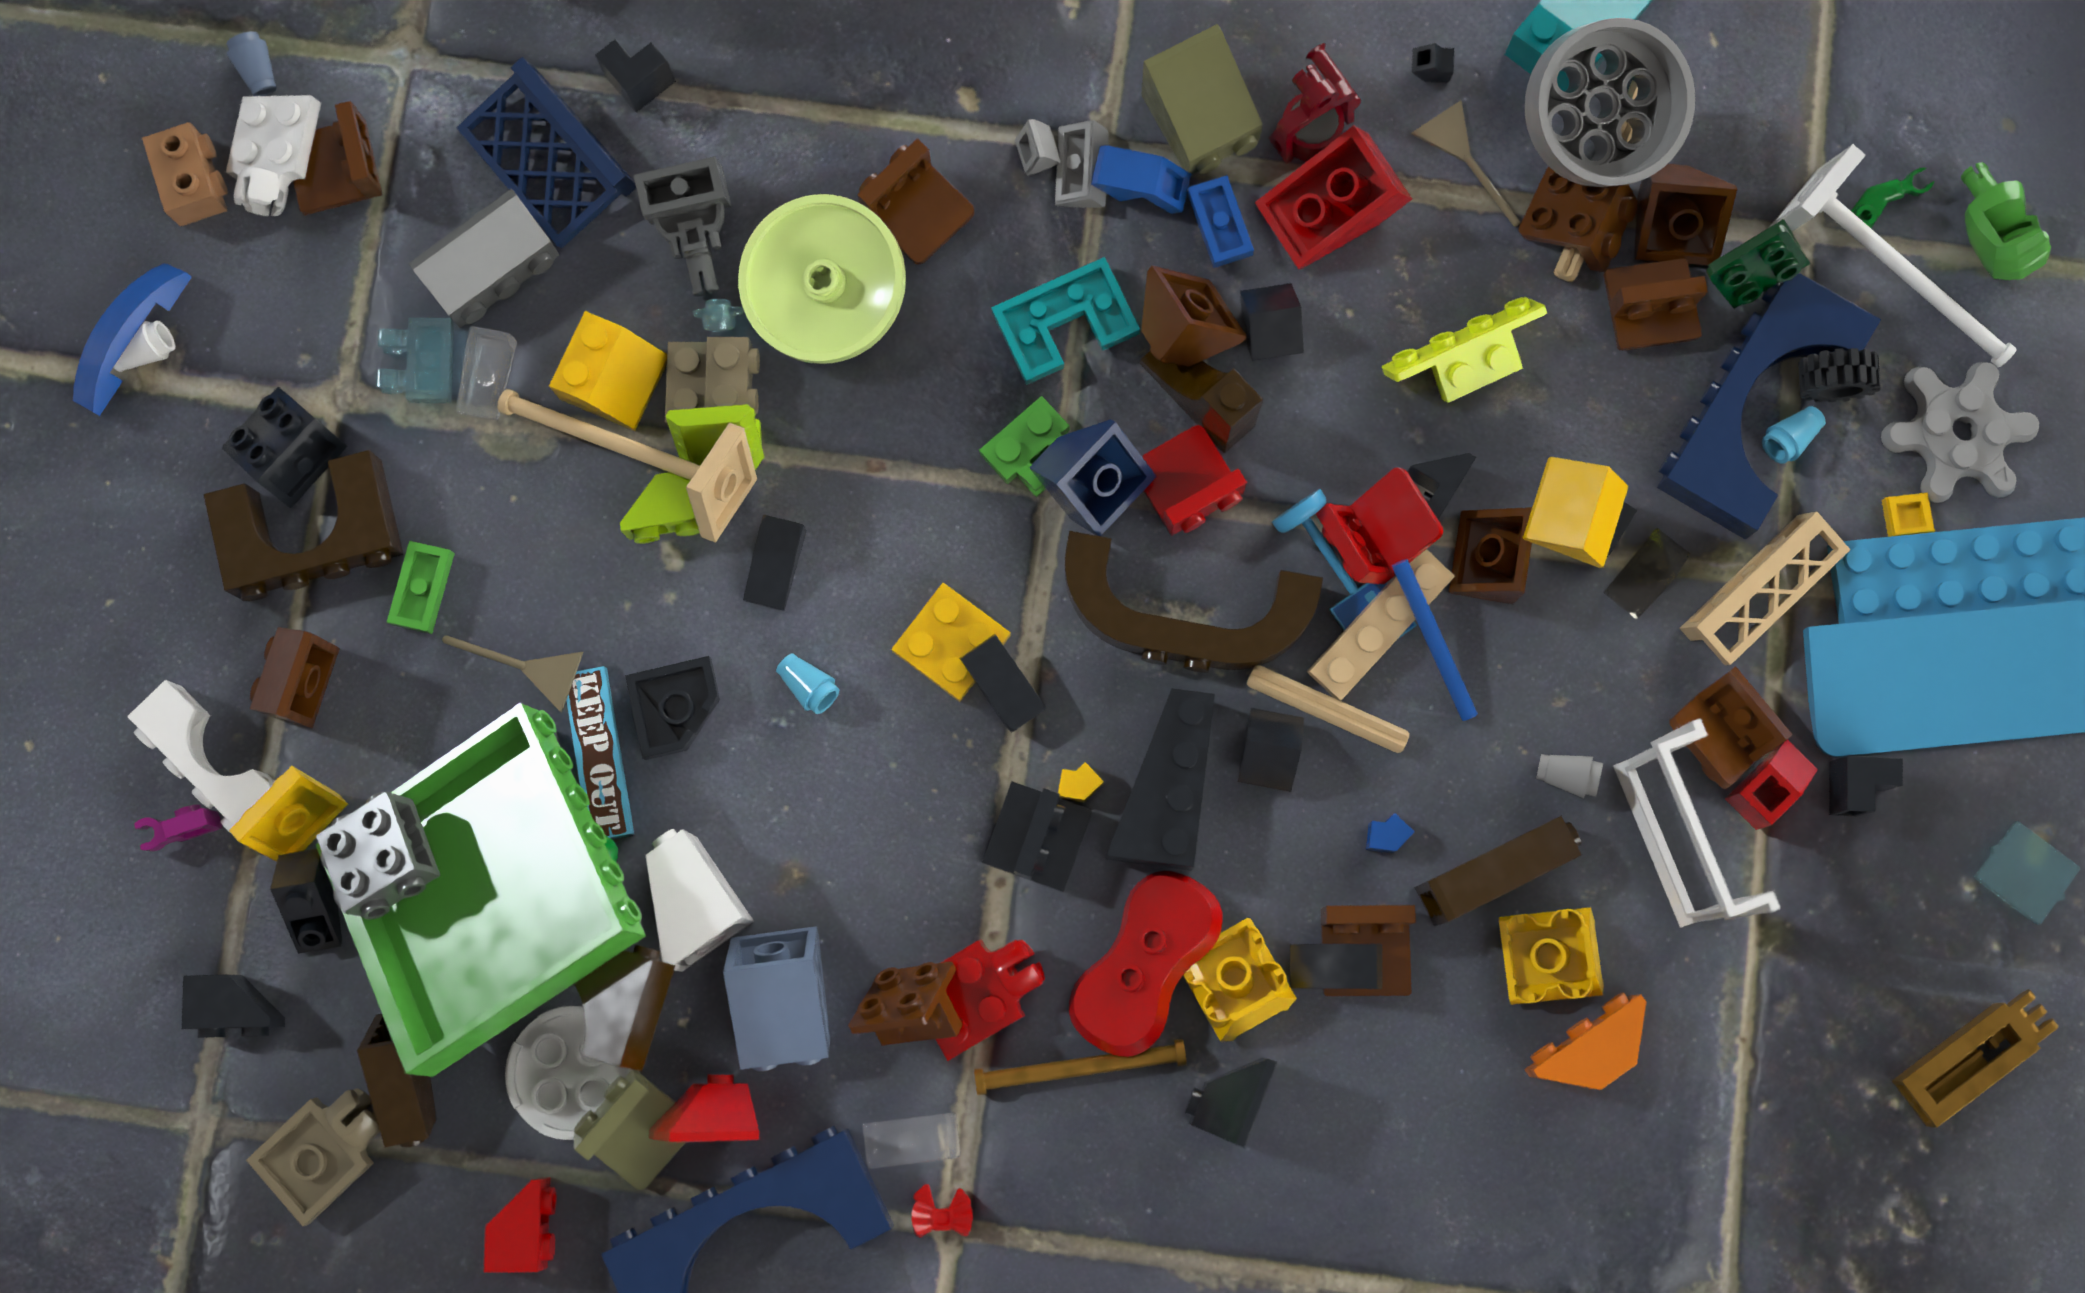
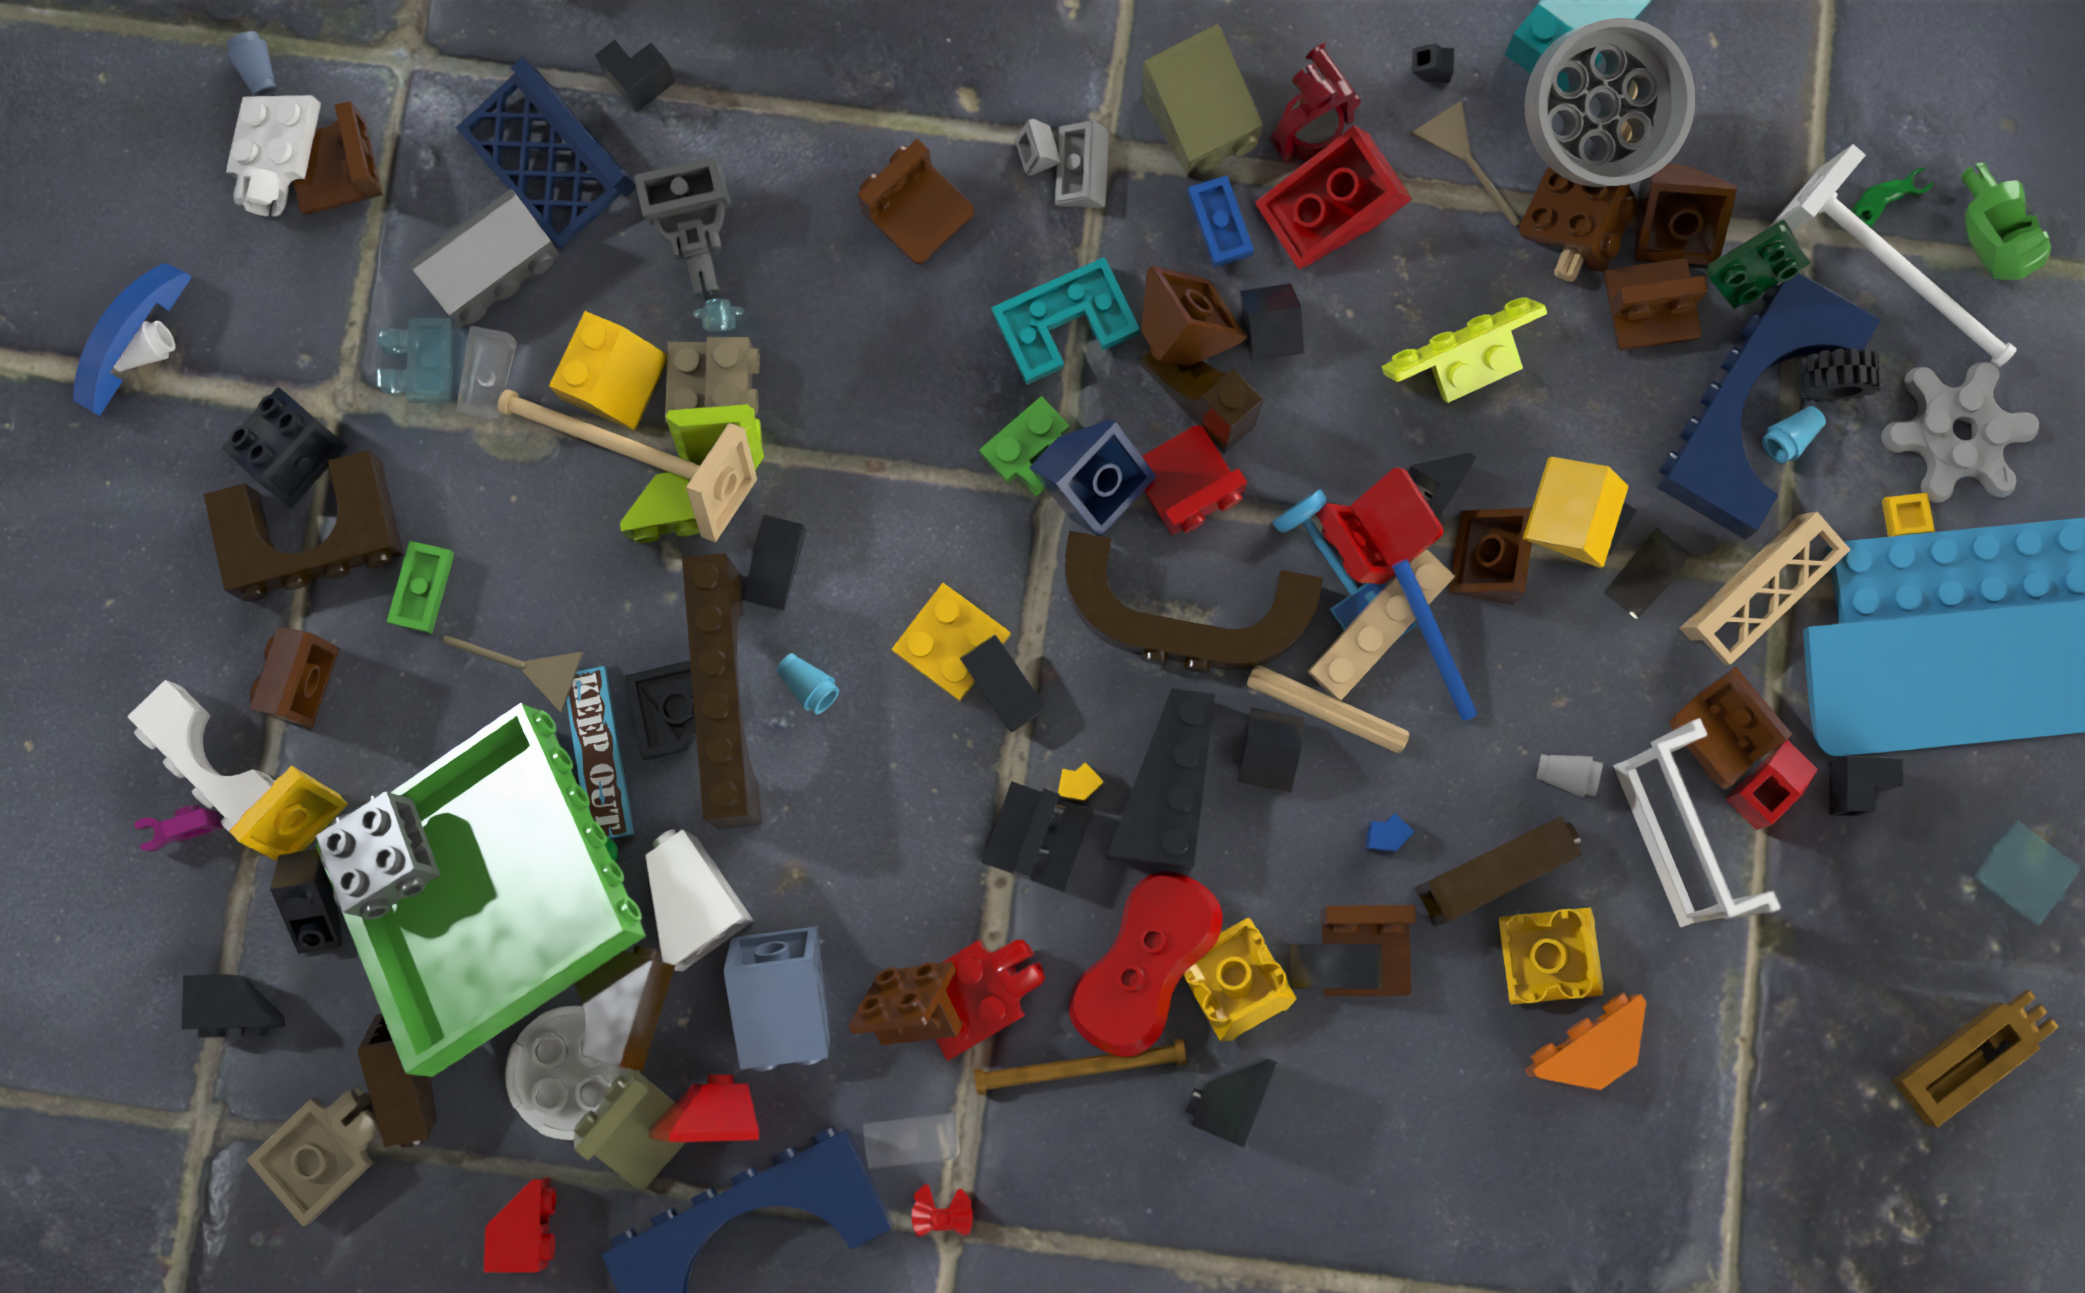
medium nougat brick [142,122,228,227] -> none
yellowish green dish [738,194,906,364] -> none
blue slope [1091,145,1191,214] -> none
none -> dark brown arch [682,553,762,829]

